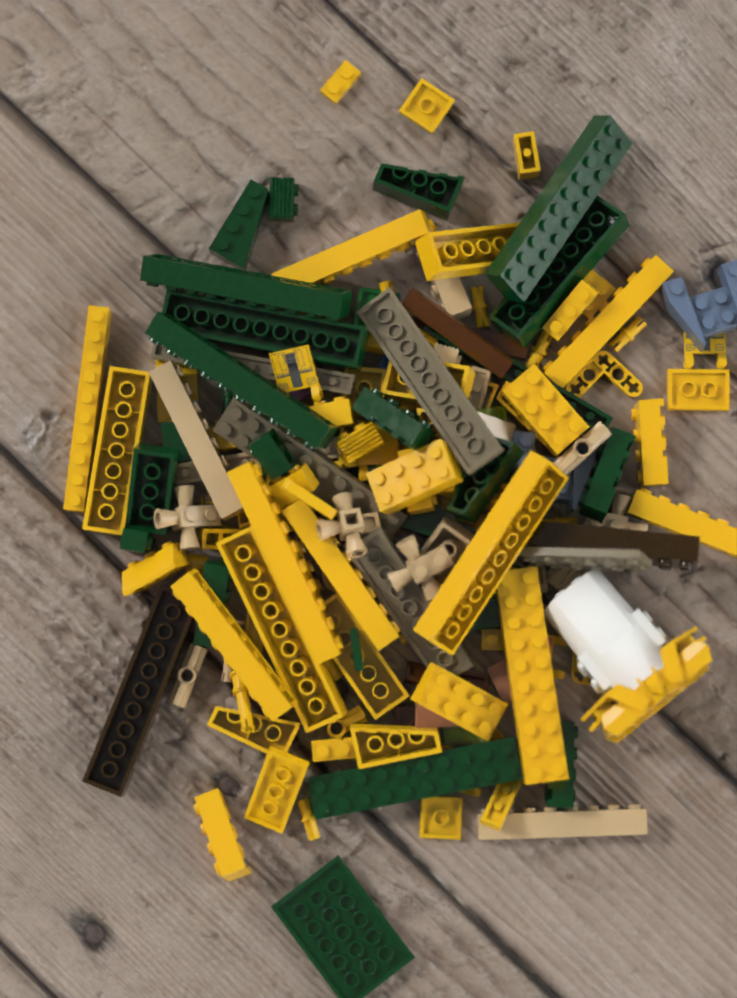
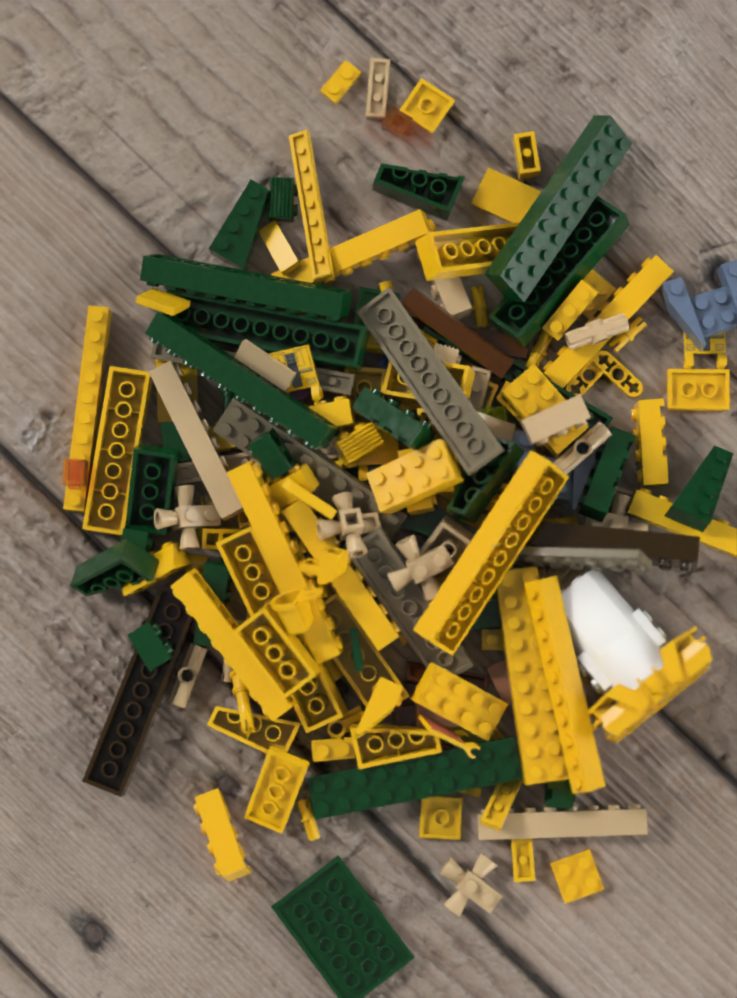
none -> clear orange brick [62,459,88,490]
none -> dark green wedge [70,539,159,596]
none -> dark green brick [127,621,174,671]
none -> yellow tile [135,288,191,316]
none -> yellow brick [232,603,322,700]
none -> tan tile [234,339,296,392]
none -> yellow tile [258,220,301,276]
none -> yellow container [270,587,323,634]
none -> yellow tile [289,129,335,283]
none -> yellow brick [299,546,349,584]
none -> yellow tile [316,581,332,599]
none -> yellow slope [353,677,404,740]
none -> tan tile [365,58,390,120]
none -> clear orange brick [381,106,414,139]
none -> yellow flag [418,714,480,758]
none -> tan brick [439,853,503,917]
none -> yellow tile [471,167,541,223]
none -> yellow plate [510,838,535,882]
none -> tan brick [521,394,591,447]
none -> yellow brick [524,576,605,794]
none -> yellow plate [550,849,604,904]
none -> tan piece [564,313,629,351]
none -> dark green wedge [664,445,734,532]

